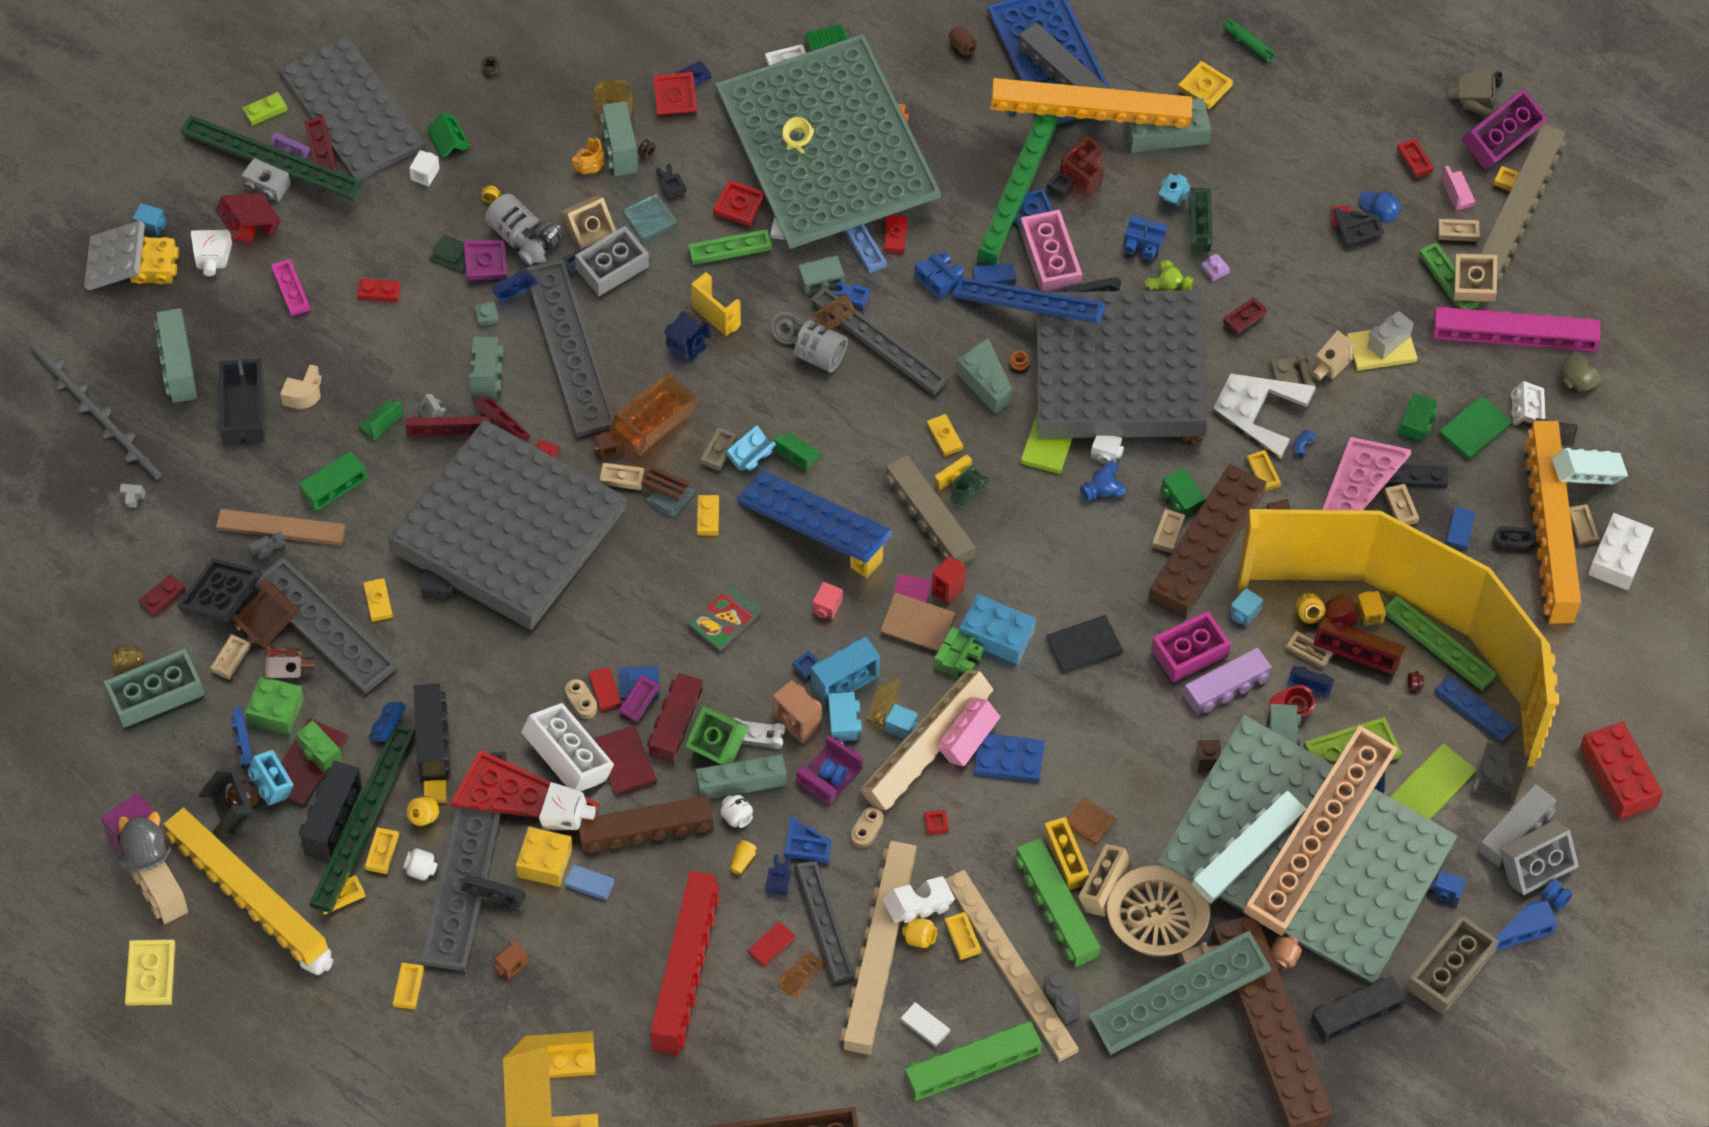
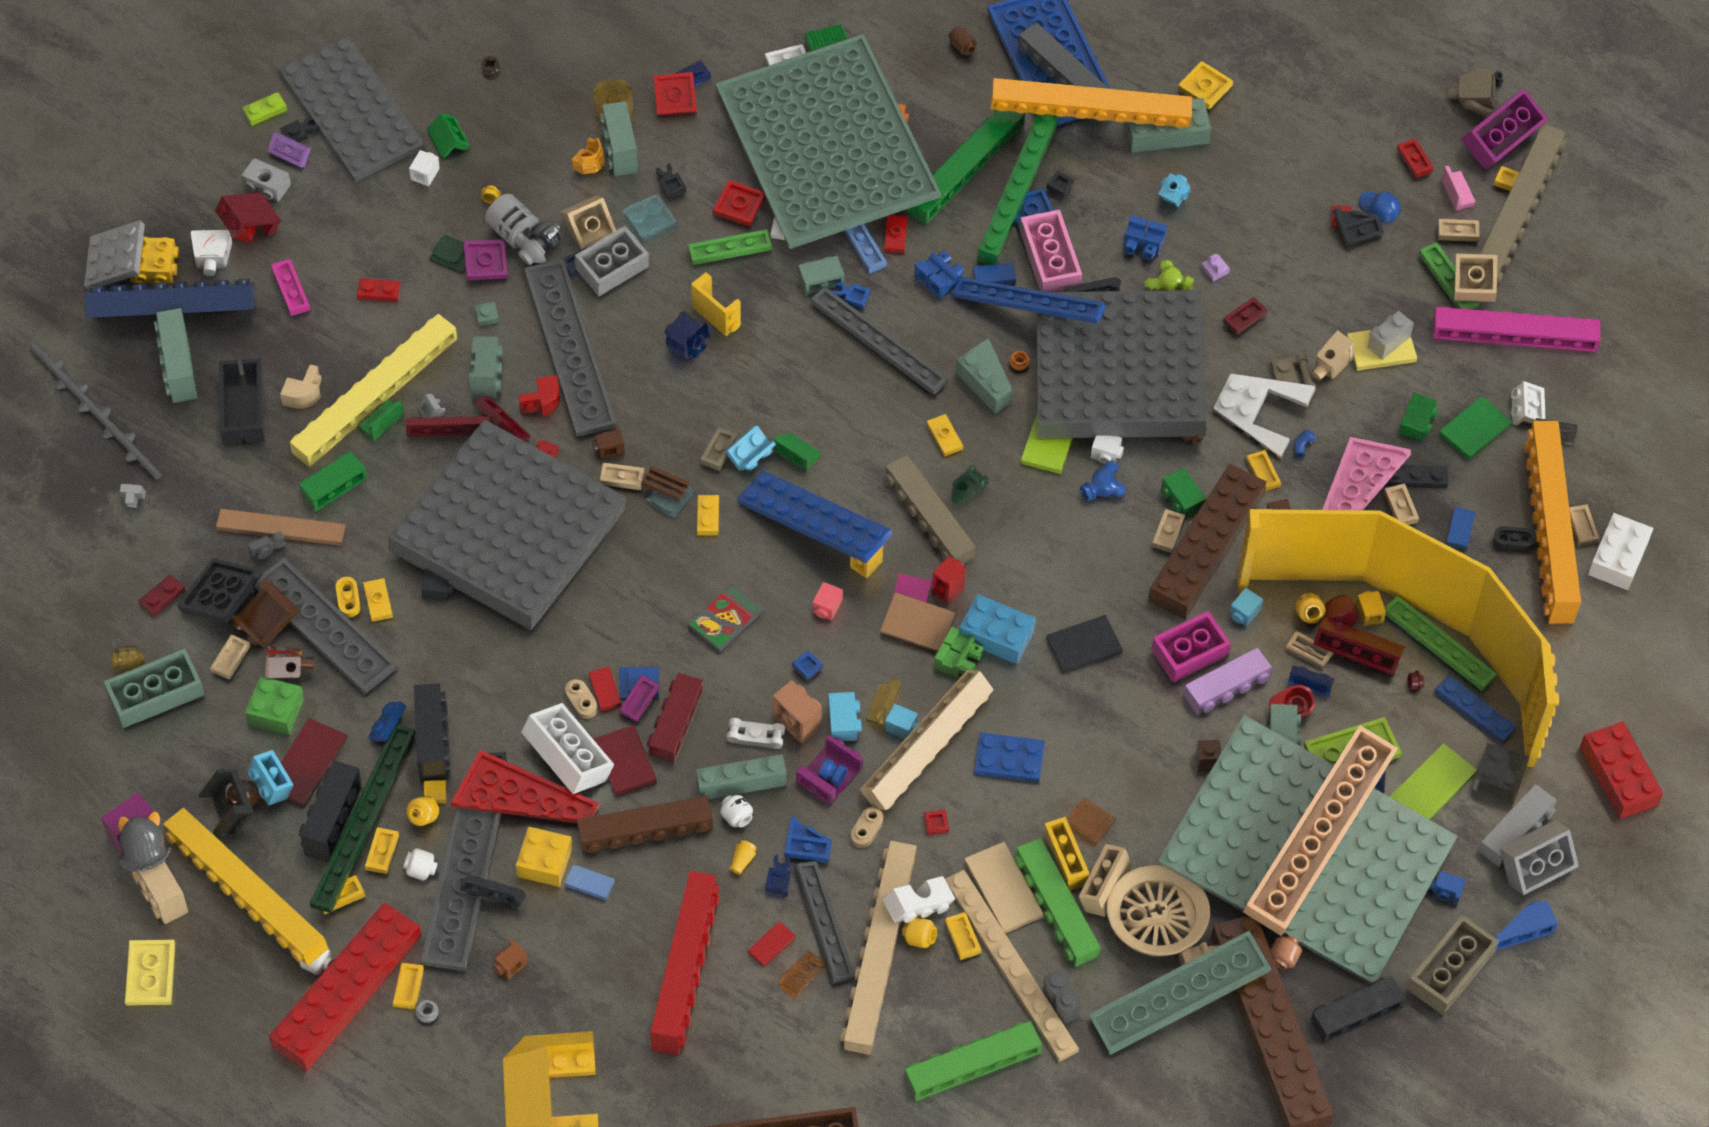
dark azure brick [132,203,166,237] -> none
dark green plate [180,115,363,201] -> none
blue plate [230,707,253,775] -> none
bright green brick [295,721,343,774] -> none
dark red plate [304,115,338,192] -> none
clear blue plate [491,268,538,303] -> none
white torso [539,782,595,830] -> none
clear orange brick [609,372,699,455] -> none
dark brown bush [638,139,656,159] -> none
bright green brick [685,706,749,765] -> none
light grey cylinder [771,312,848,373] -> none
light yellow piece [782,117,814,153] -> none
clear orange slope [811,293,856,330] -> none
dark azure brick [811,636,880,707] -> none
white tile [901,1002,950,1048] -> none
yellow plate [934,455,972,492] -> none
bright pink brick [936,697,1001,766] -> none
clear red brick [1060,136,1104,195] -> none
clear green brick [1188,188,1213,252] -> none
light aqua brick [1192,791,1307,904] -> none
green pin [1223,18,1275,62] -> none
blue wheel [1541,879,1573,910] -> none
light aqua brick [1552,448,1628,485] -> none
olive cylinder [1562,350,1602,392] -> none
none -> dark blue brick [84,279,256,318]
none -> red brick [269,902,422,1072]
none -> black plate [280,116,319,142]
none -> light yellow brick [290,314,457,468]
none -> yellow plate [336,577,360,618]
none -> light grey plate [416,1000,439,1023]
none -> red brick [518,375,560,417]
none -> green brick [907,110,1025,225]
none -> tan tile [964,842,1044,934]

